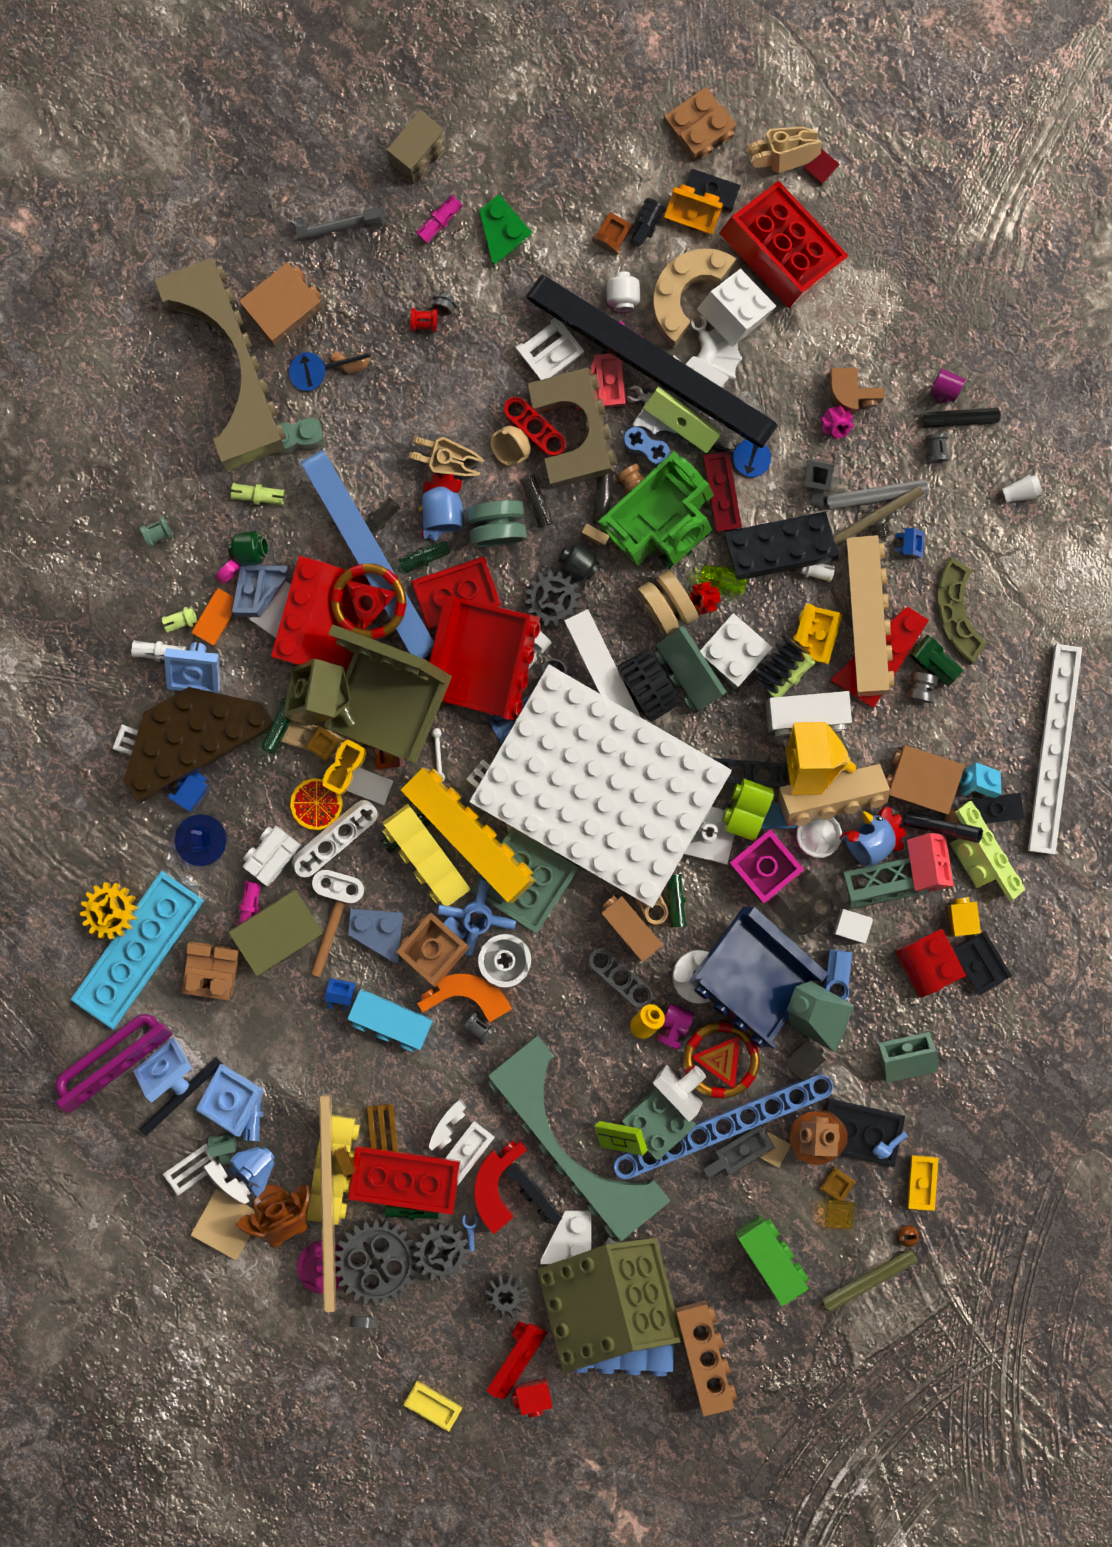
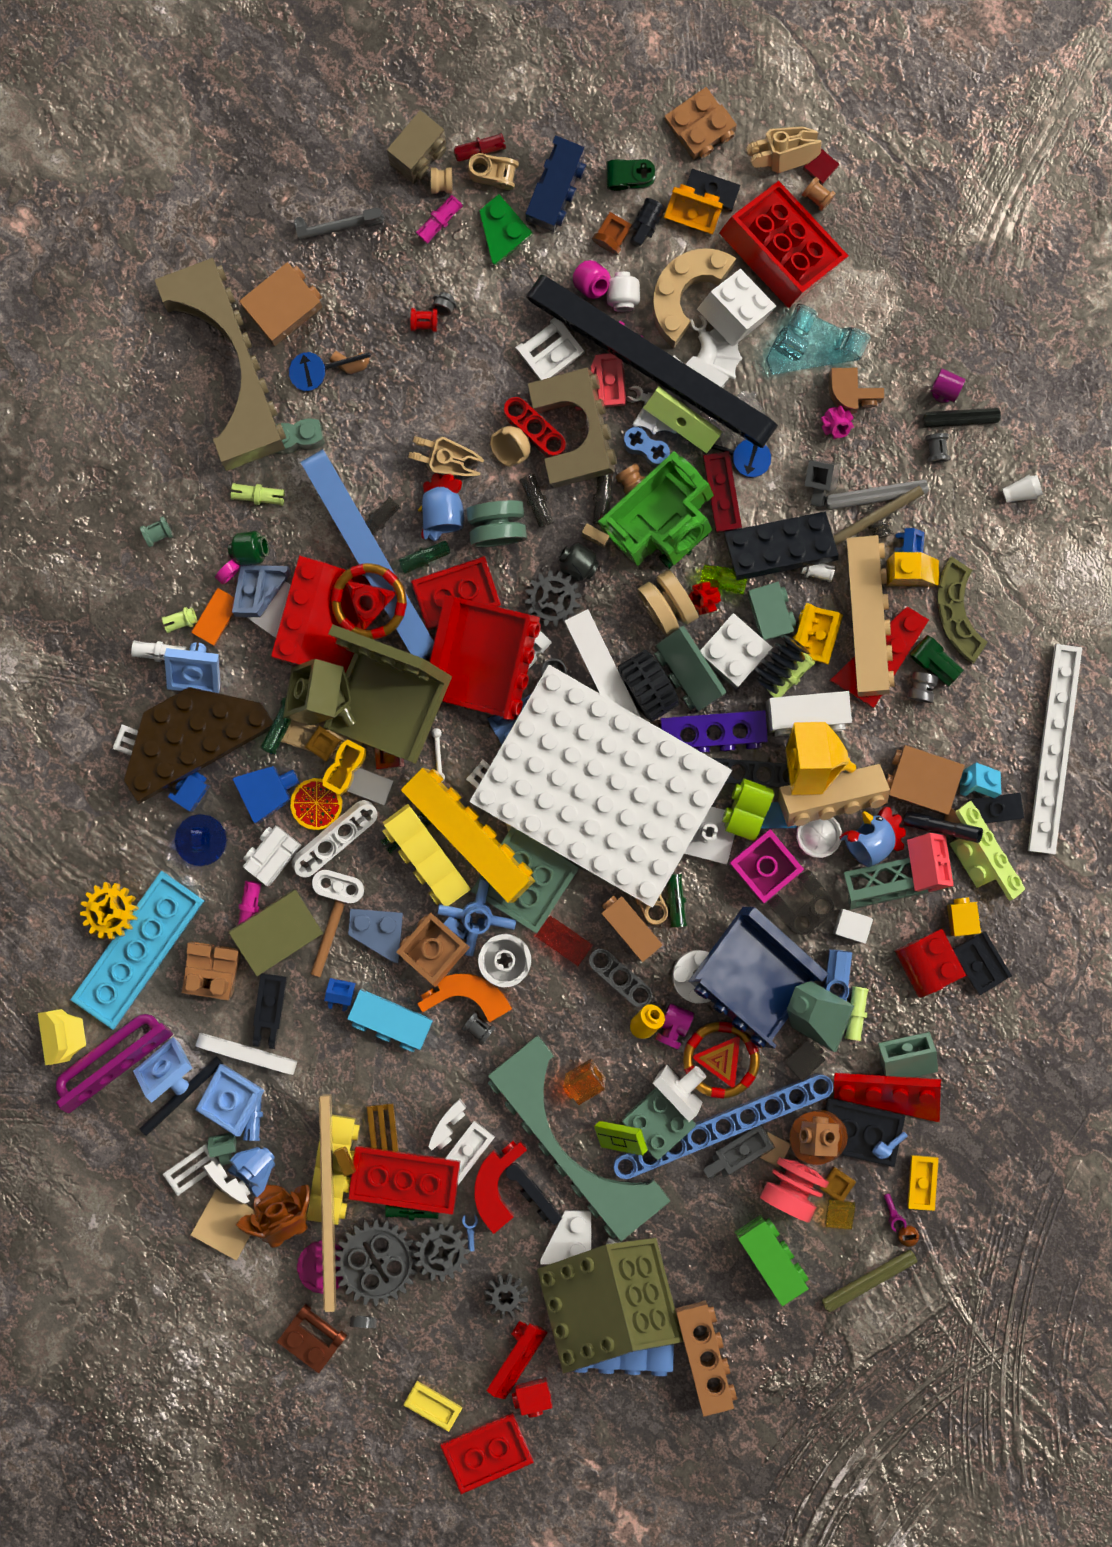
none -> light yellow slope [38,1009,86,1065]
none -> white beam [196,1033,297,1075]
none -> blue torso [233,766,300,824]
none -> black hinge [253,973,287,1049]
none -> copper plate [277,1303,347,1373]
none -> tan wheel [431,167,453,194]
none -> red tile [440,1412,534,1494]
none -> dark red axle [454,133,506,162]
none -> tan piece [468,153,519,190]
none -> dark blue wedge [525,135,587,232]
none -> clear red plate [535,915,593,966]
none -> clear orange brick [563,1058,606,1105]
none -> dark pink head [573,260,611,299]
none -> dark green piece [606,159,656,191]
none -> dark purple brick [660,710,768,753]
none -> sand green brick [747,581,796,642]
none -> coral wheel [760,1157,829,1223]
none -> clear light blue panel [766,304,871,375]
none -> medium nougat bush [802,177,836,212]
none -> red wing [834,1073,941,1123]
none -> yellowish green pin [845,986,869,1041]
none -> magenta hand [883,1193,907,1232]
none -> yellow slope [886,552,939,587]

